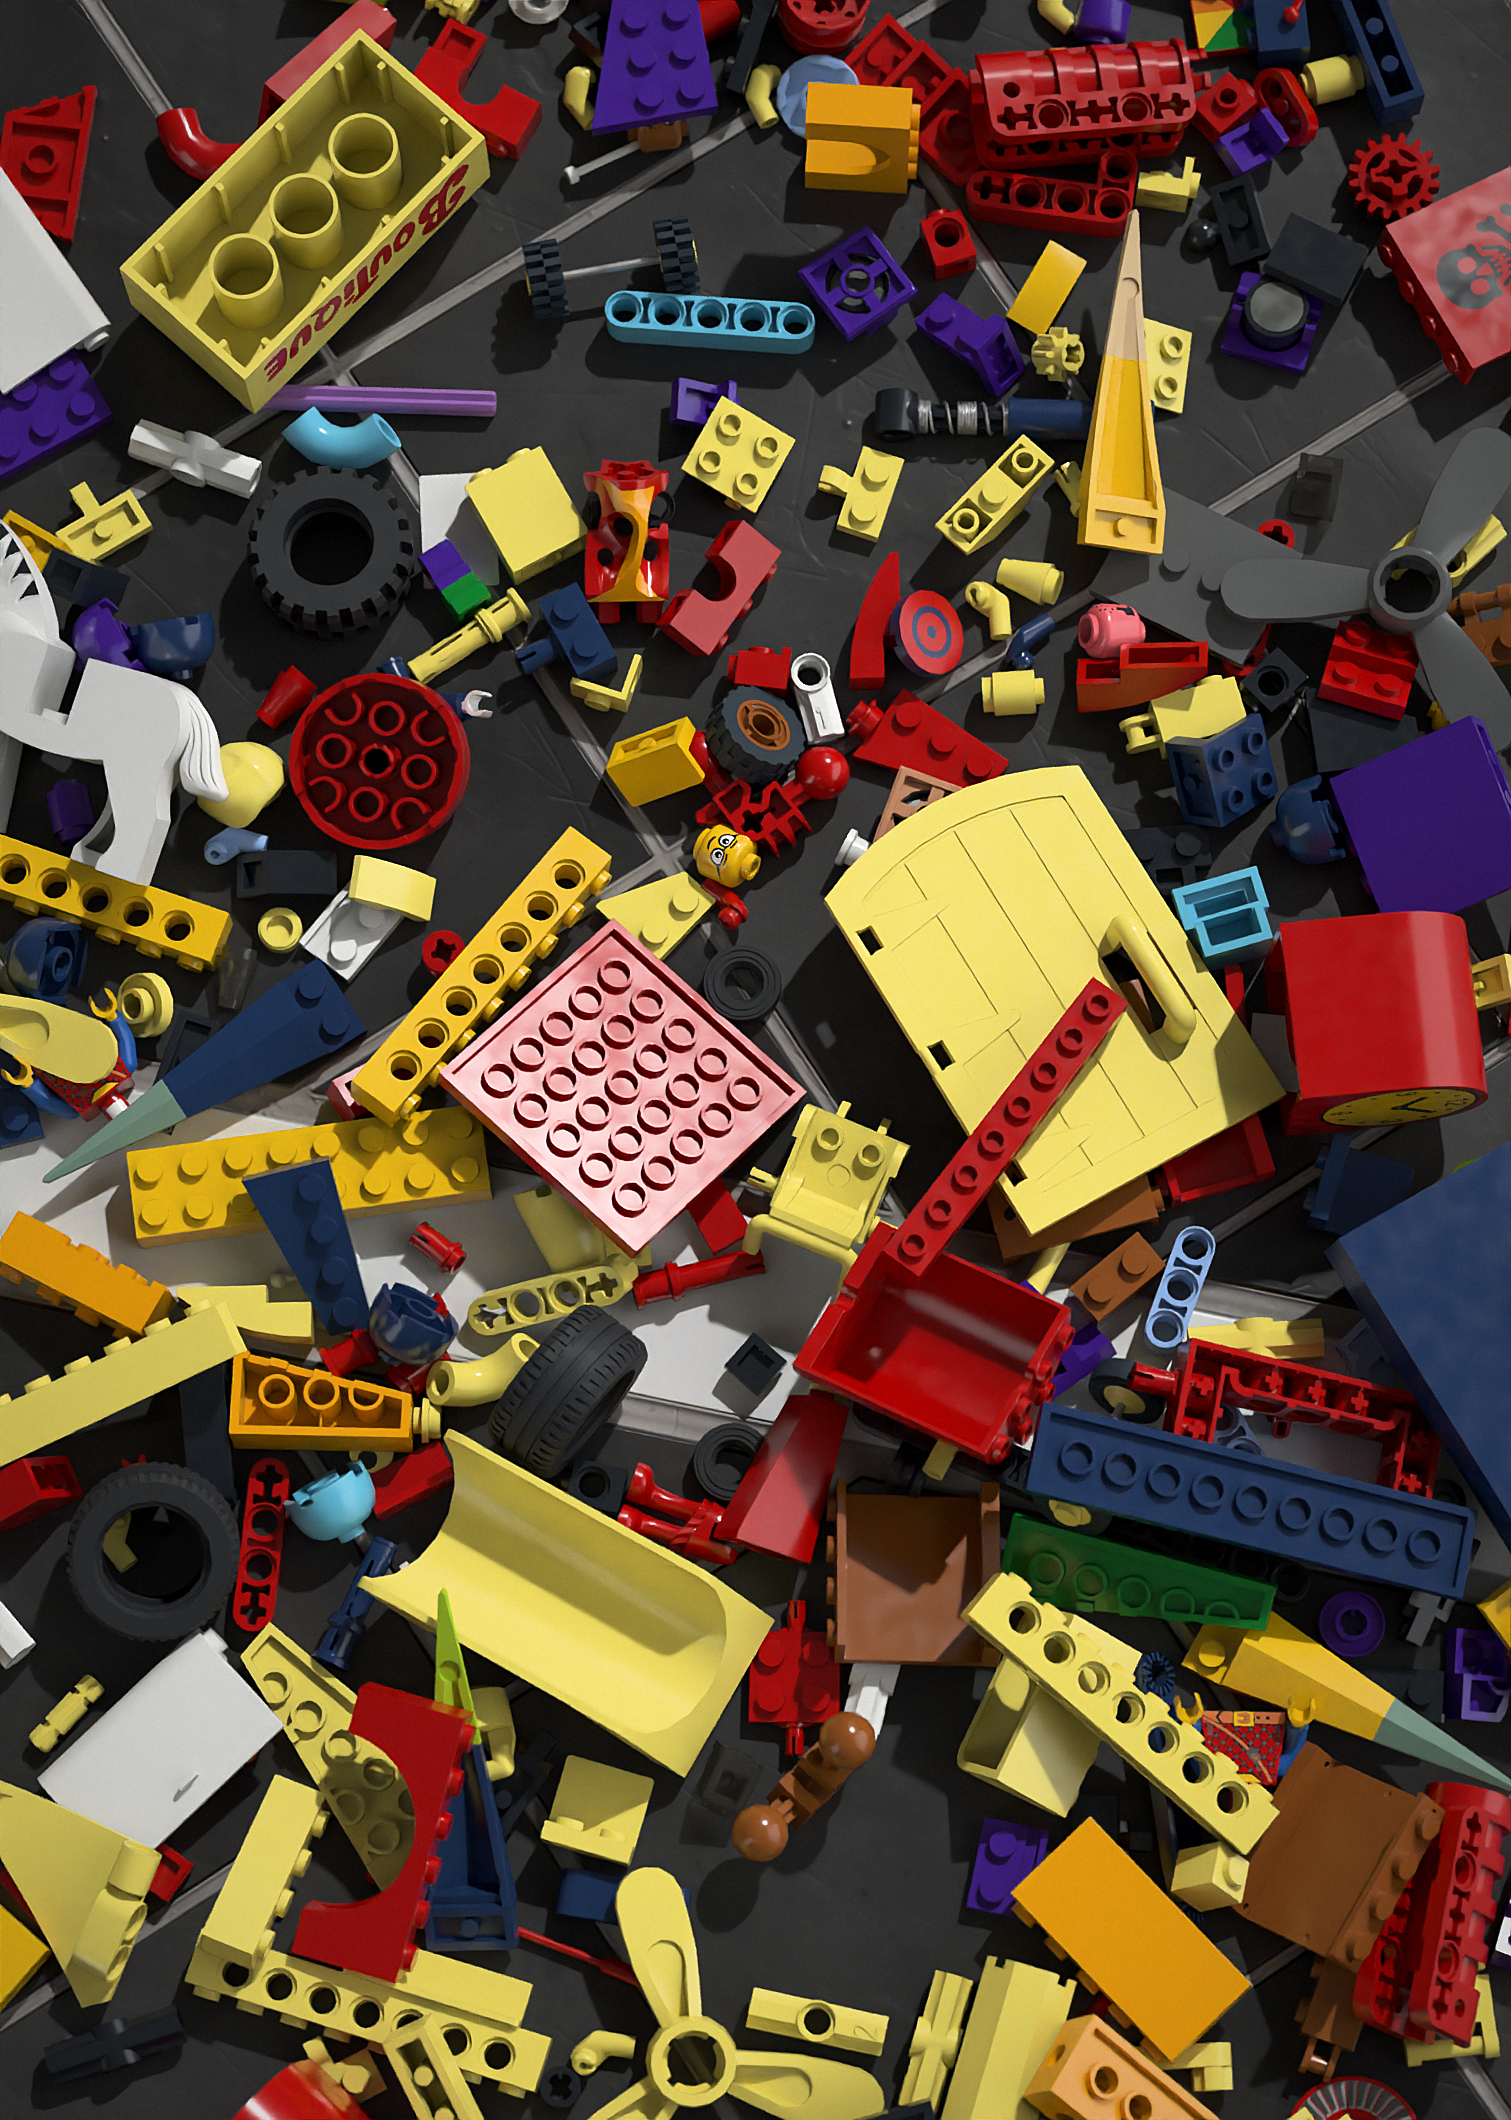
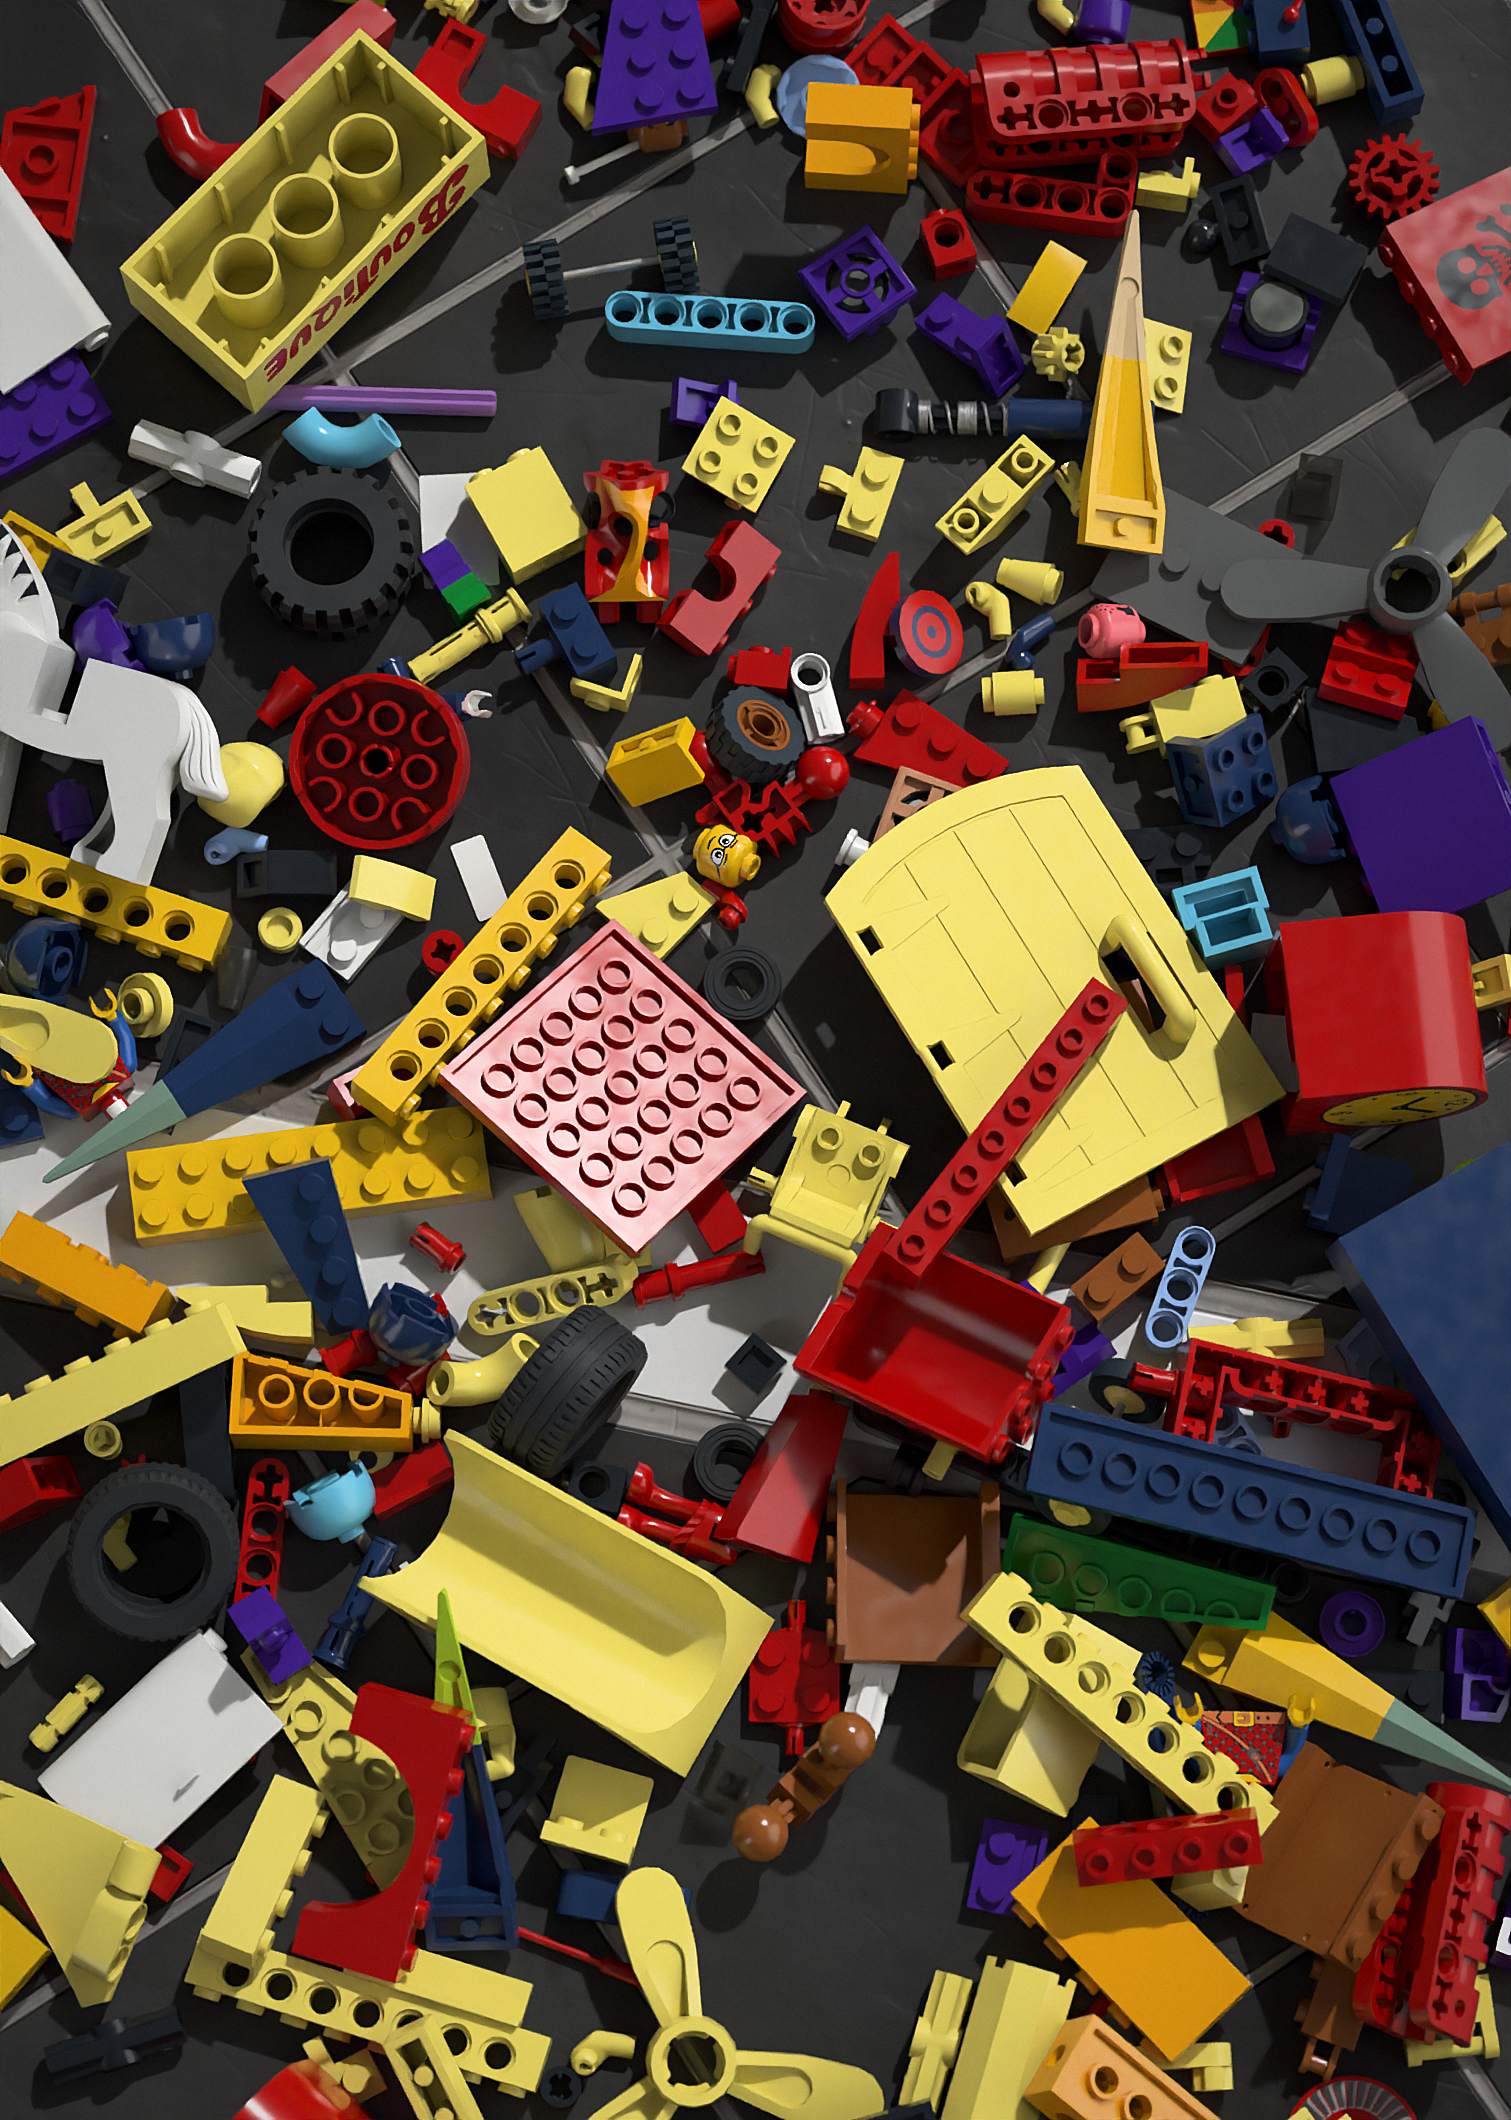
light yellow piece [746,1987,889,2057] -> none
none -> light yellow pin [84,1421,123,1460]
none -> dark purple bracket [227,1585,314,1687]
none -> white sticker [451,835,507,921]
none -> red brick [1072,1806,1264,1888]

